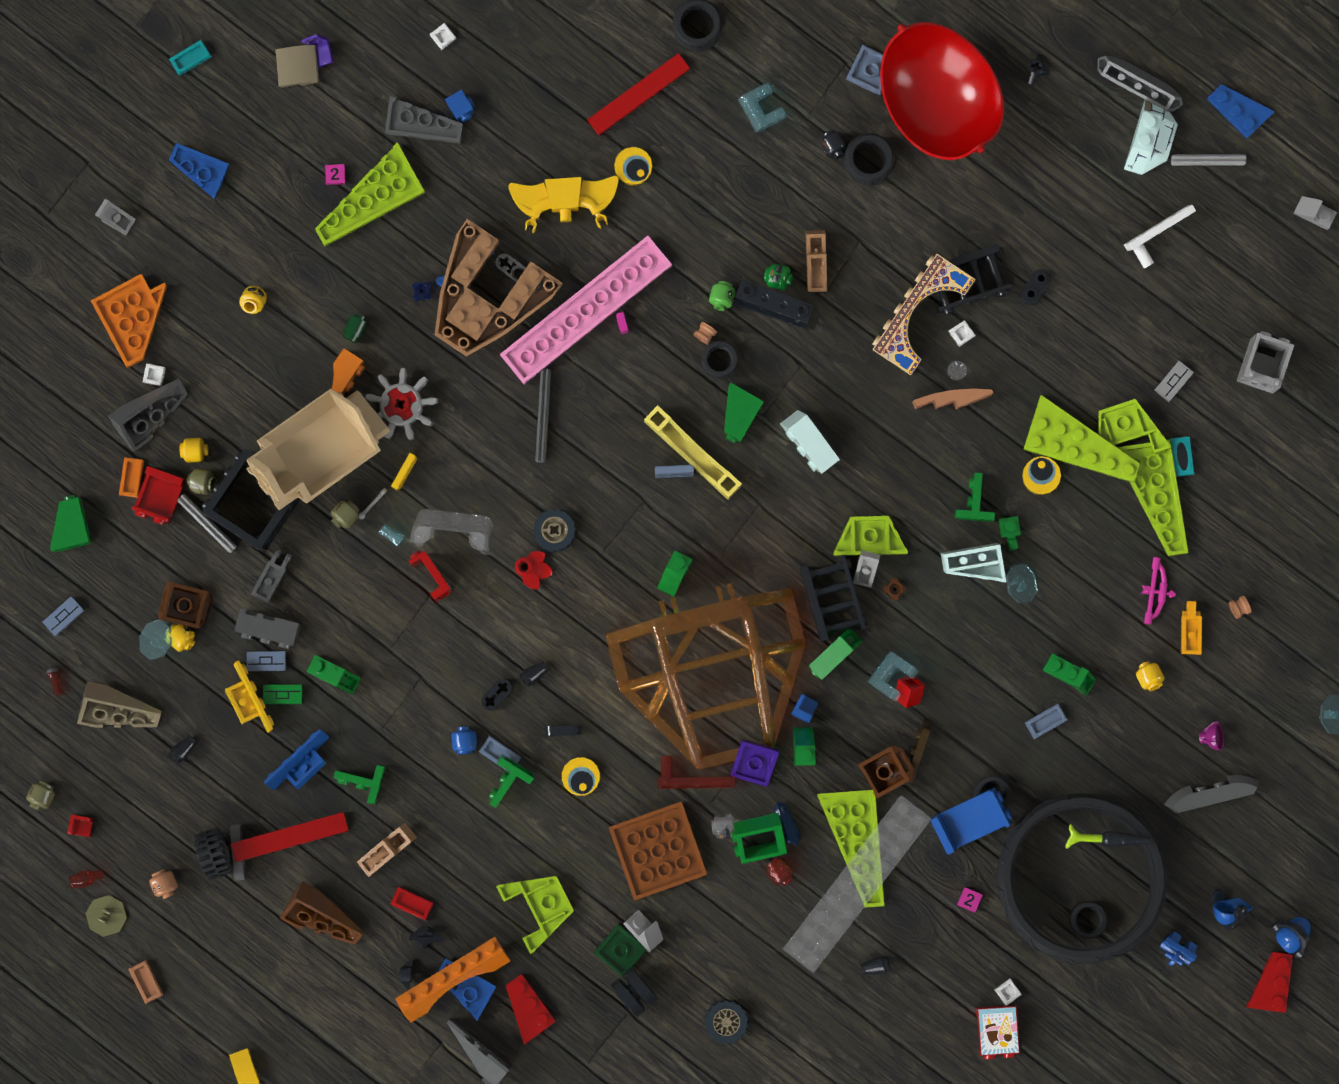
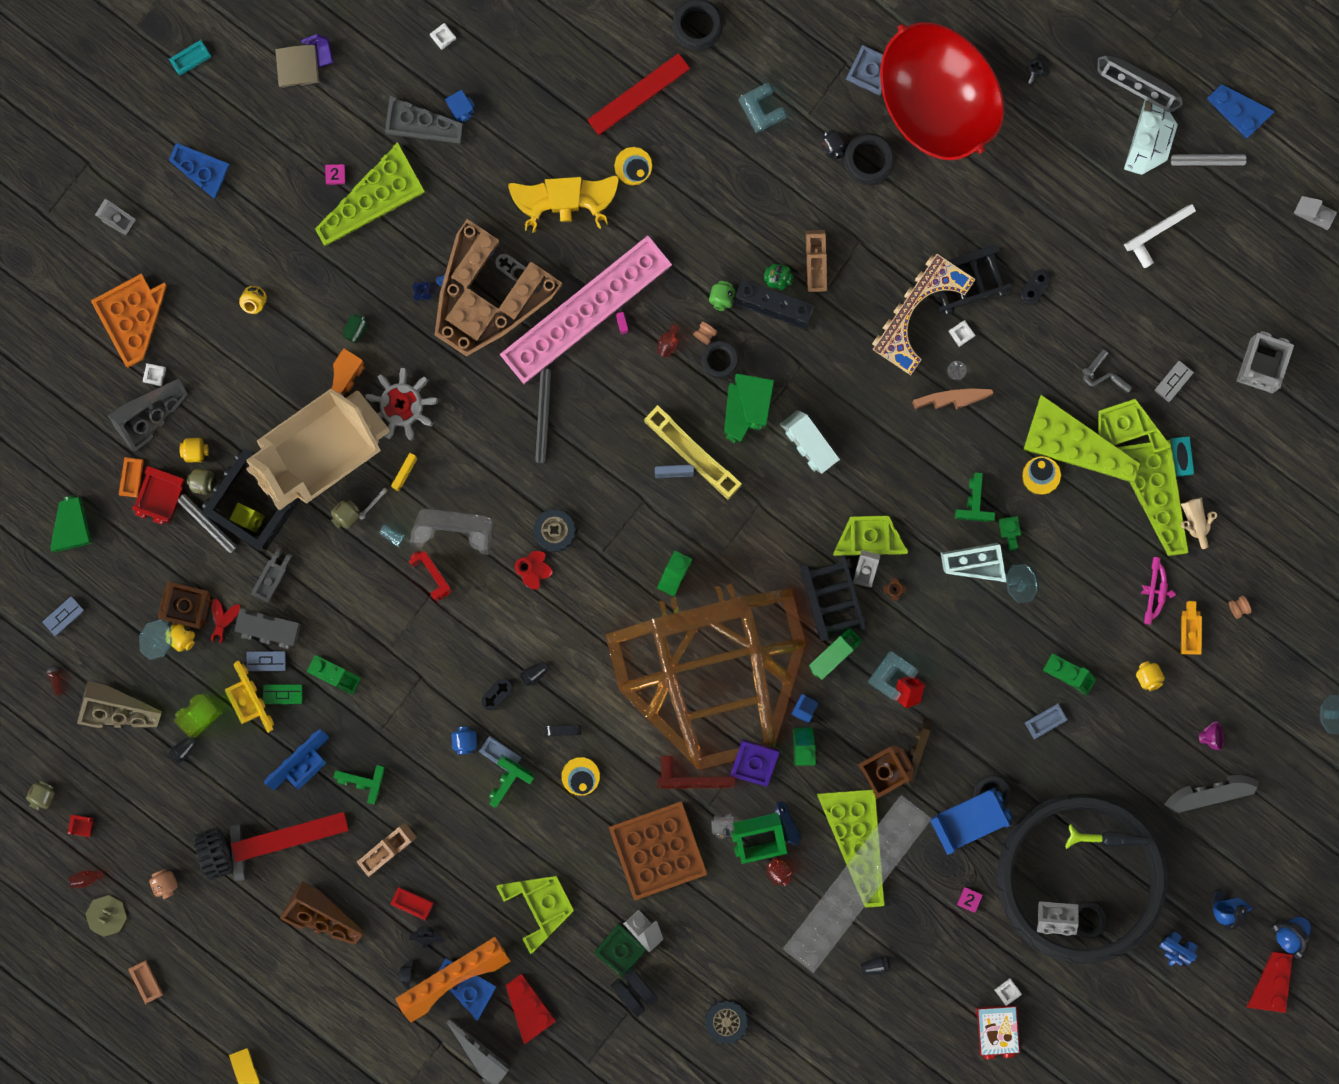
none -> clear neon green brick [173,694,223,739]
none -> red piece [211,599,241,644]
none -> neon yellow bracket [229,503,264,533]
none -> clear red piece [657,324,679,358]
none -> green slope [735,374,774,430]
none -> light grey bracket [1037,902,1078,936]
none -> dark grey piece [1082,350,1132,393]
none -> tan piece [1181,497,1217,549]

